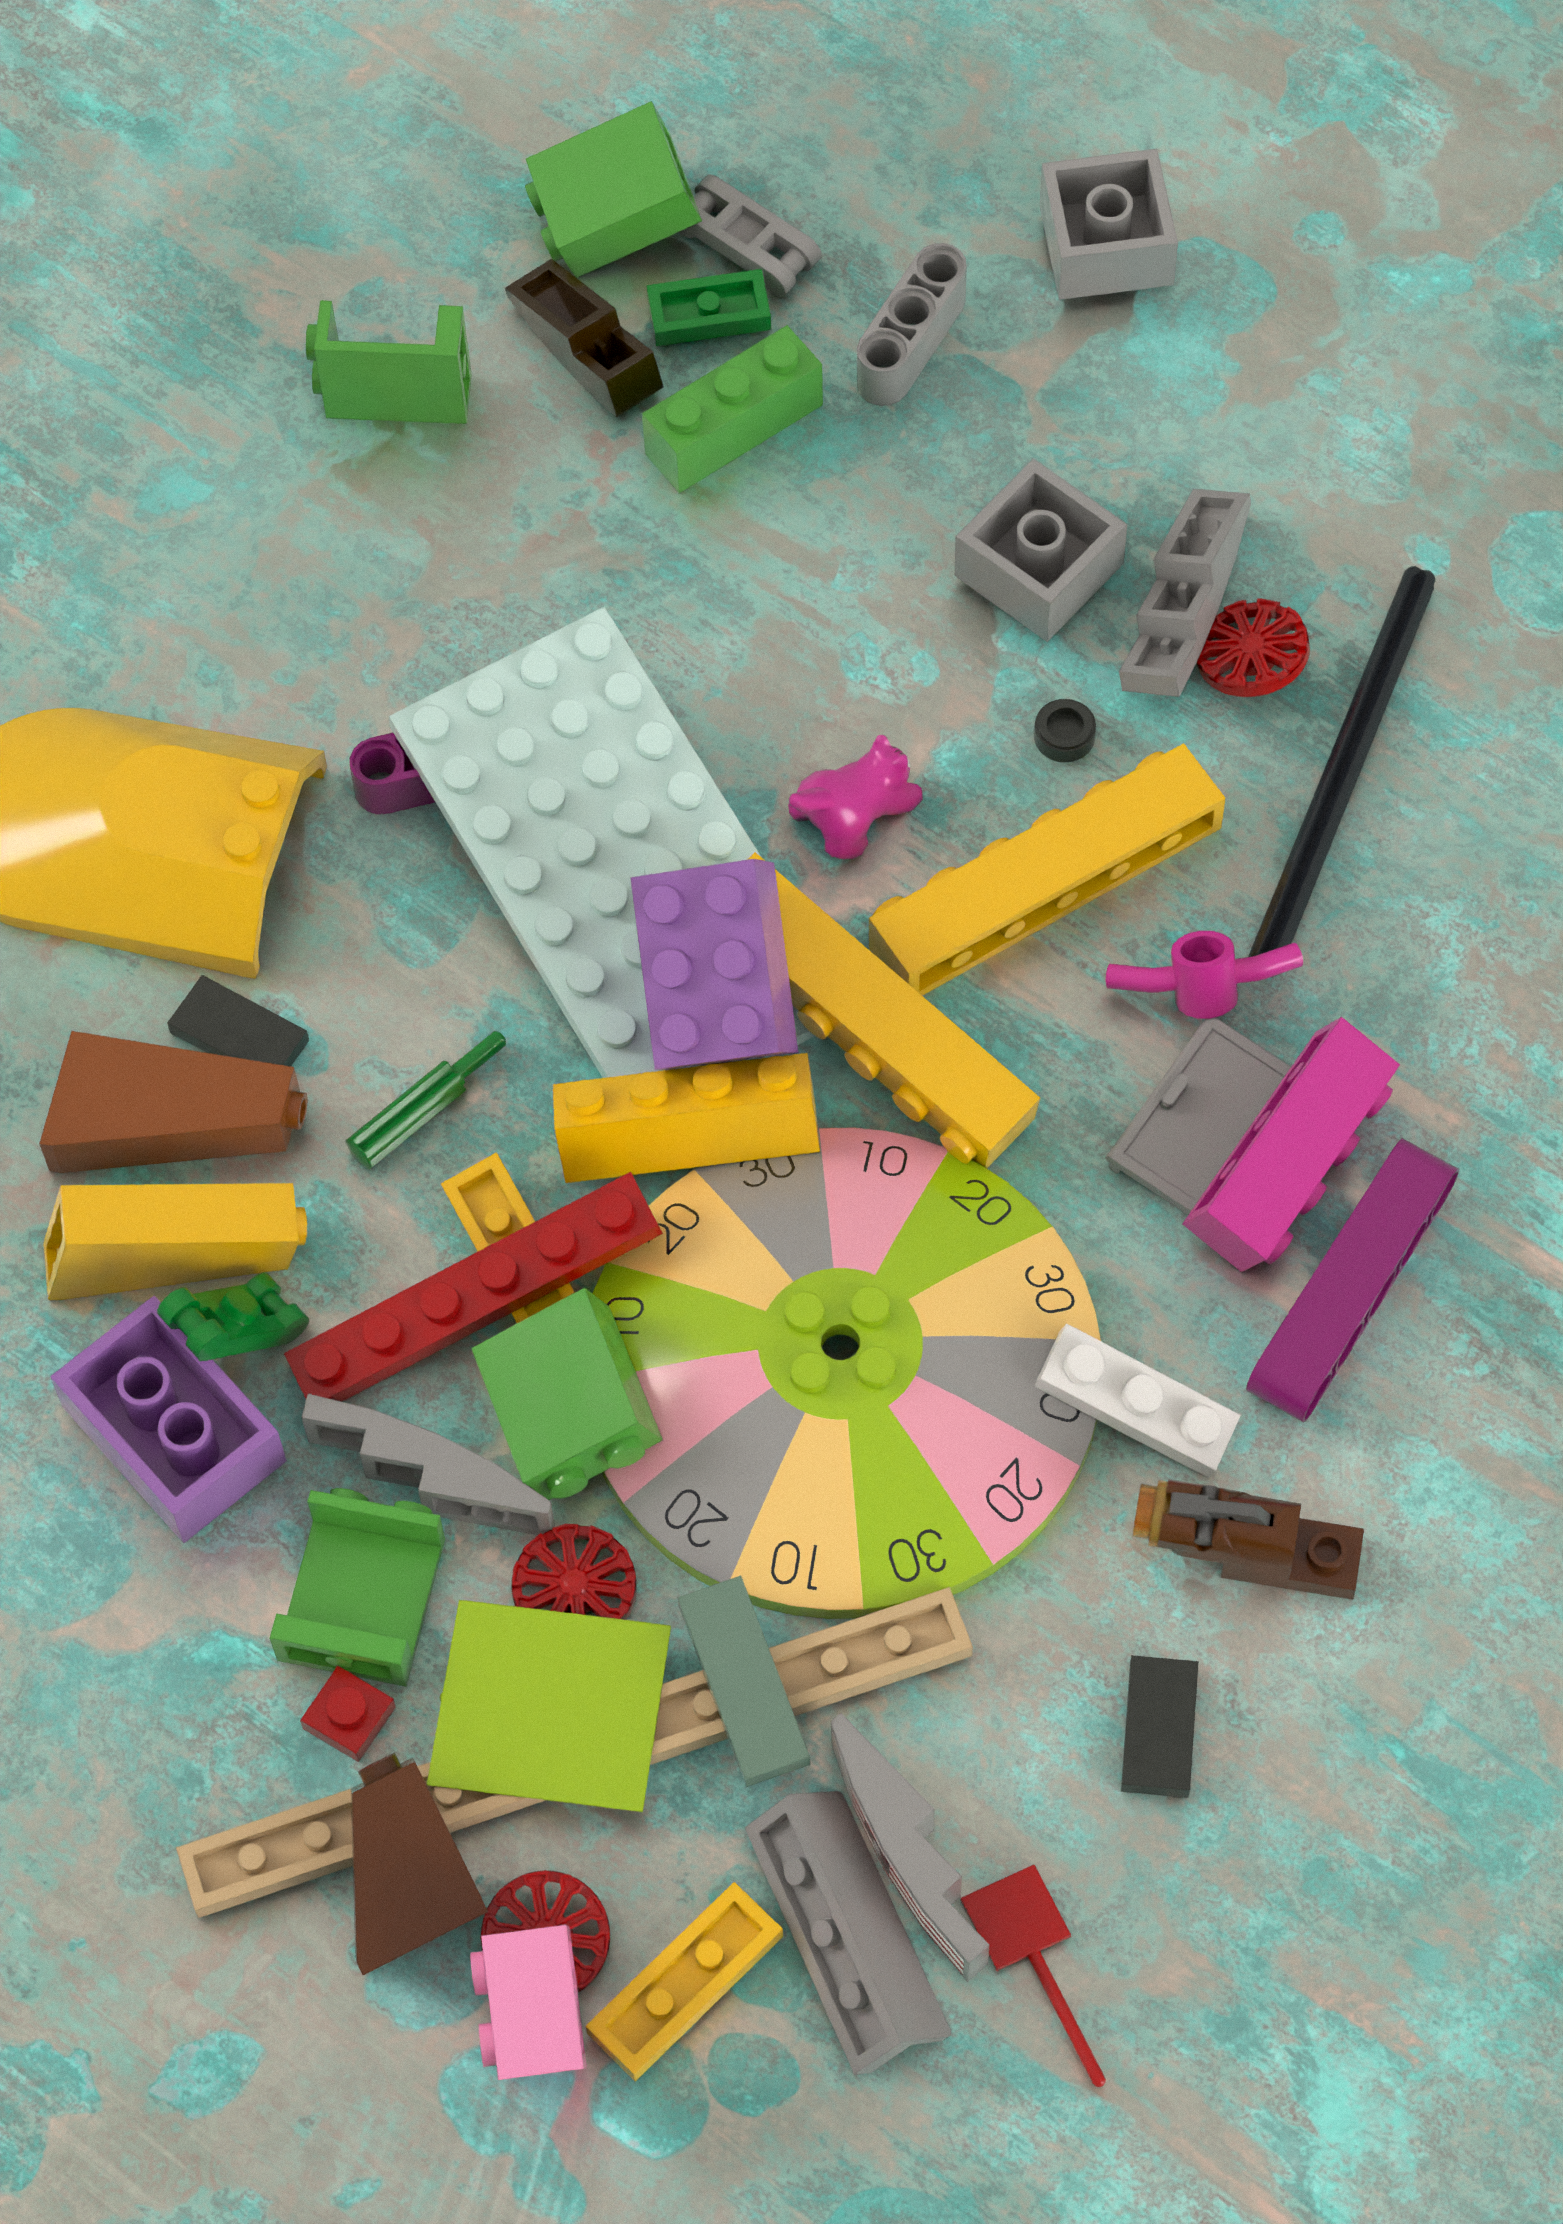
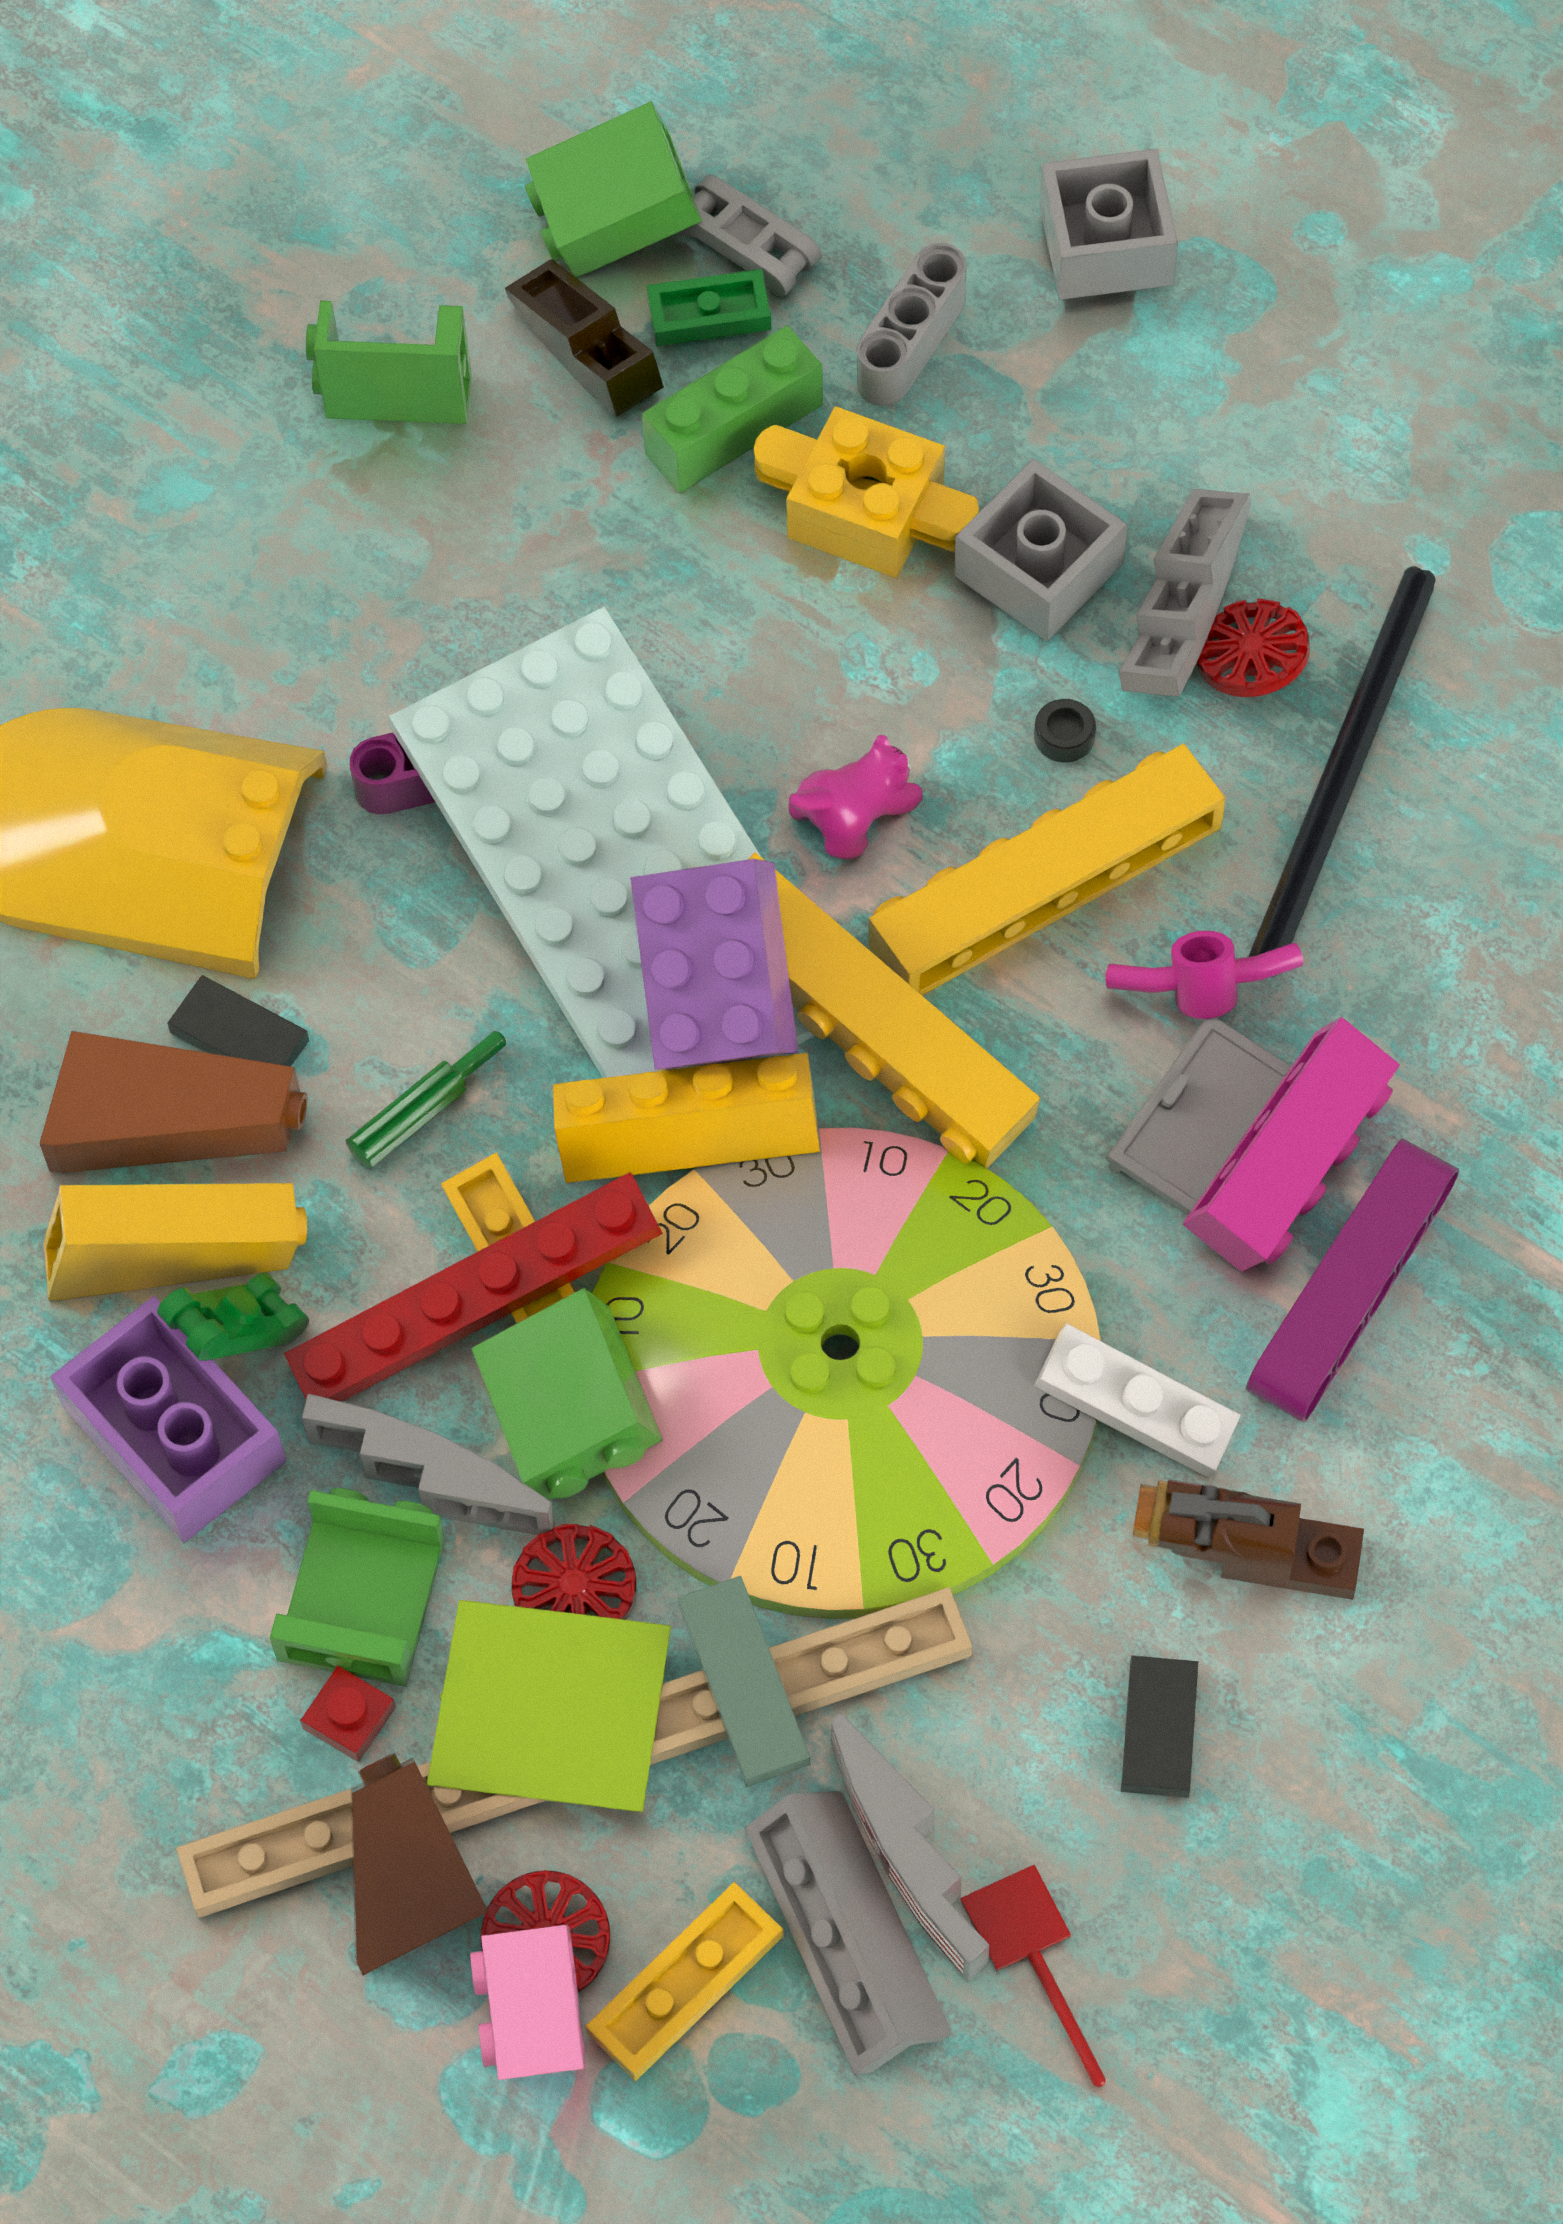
none -> yellow brick [754,406,979,578]

